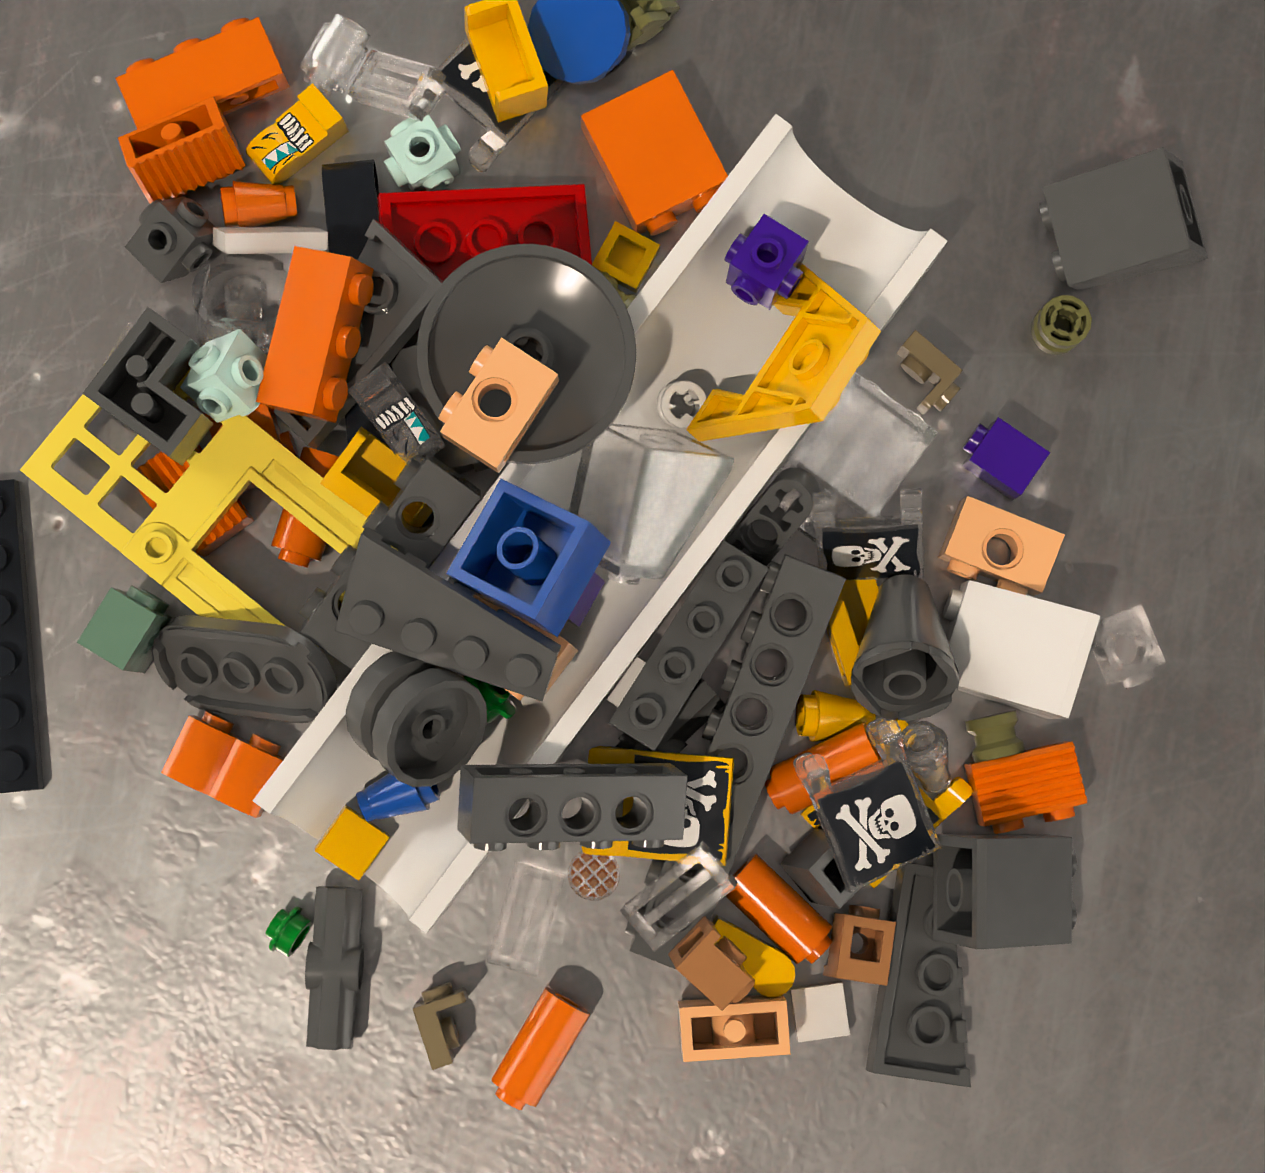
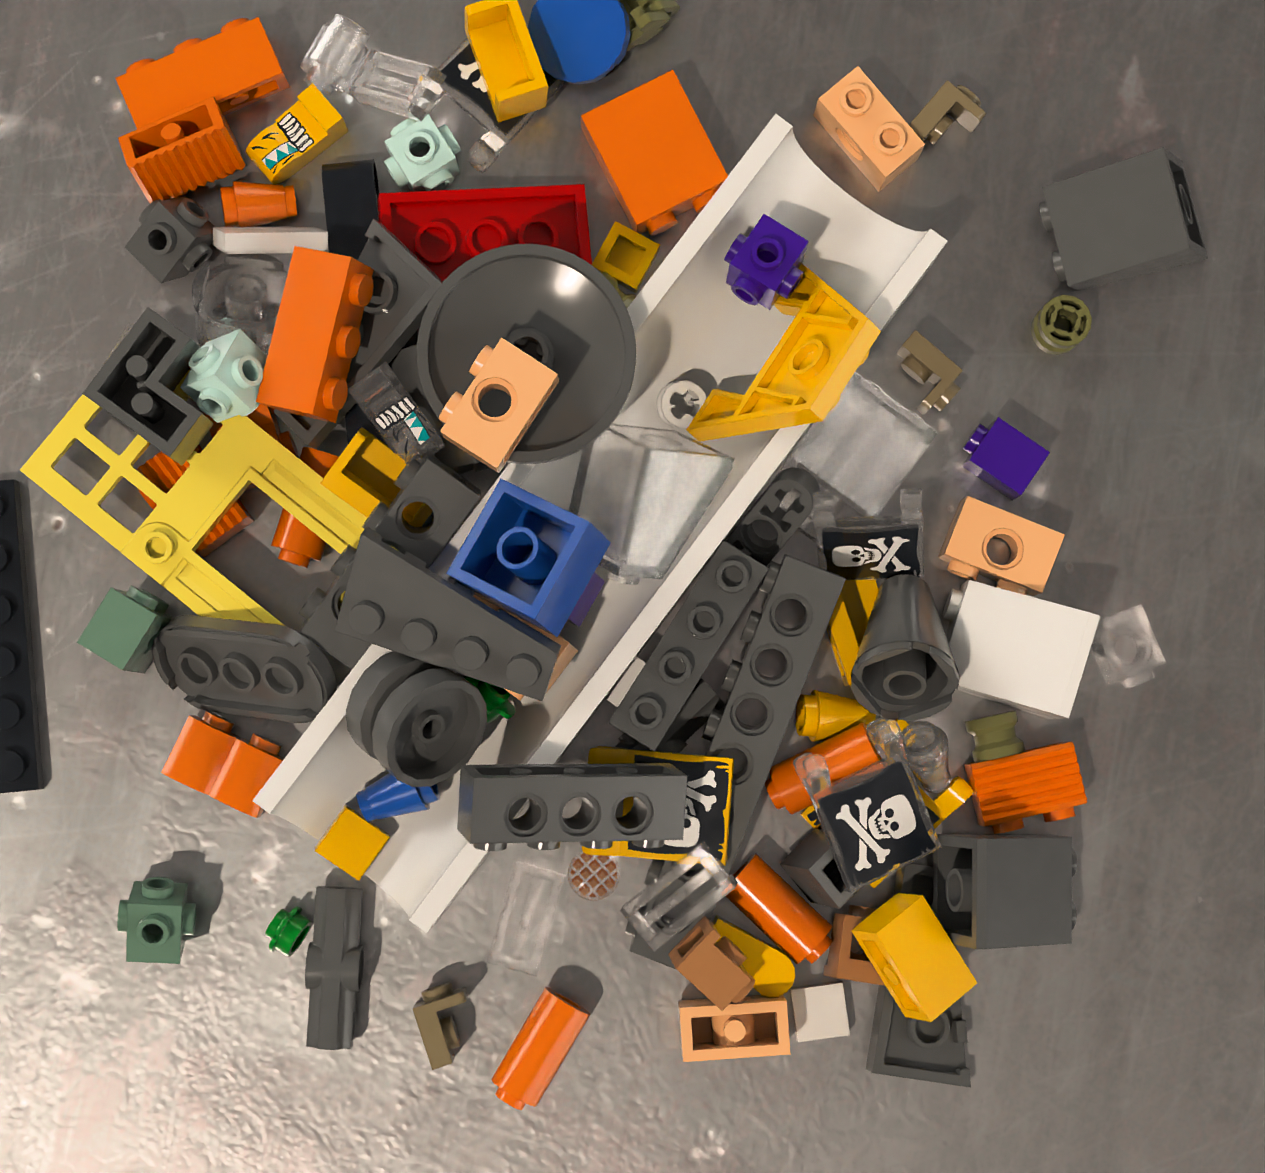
none -> sand green brick [117,877,196,964]
none -> light nougat brick [813,66,925,192]
none -> yellow panel [851,893,977,1022]
none -> dark tan bracket [909,80,986,145]

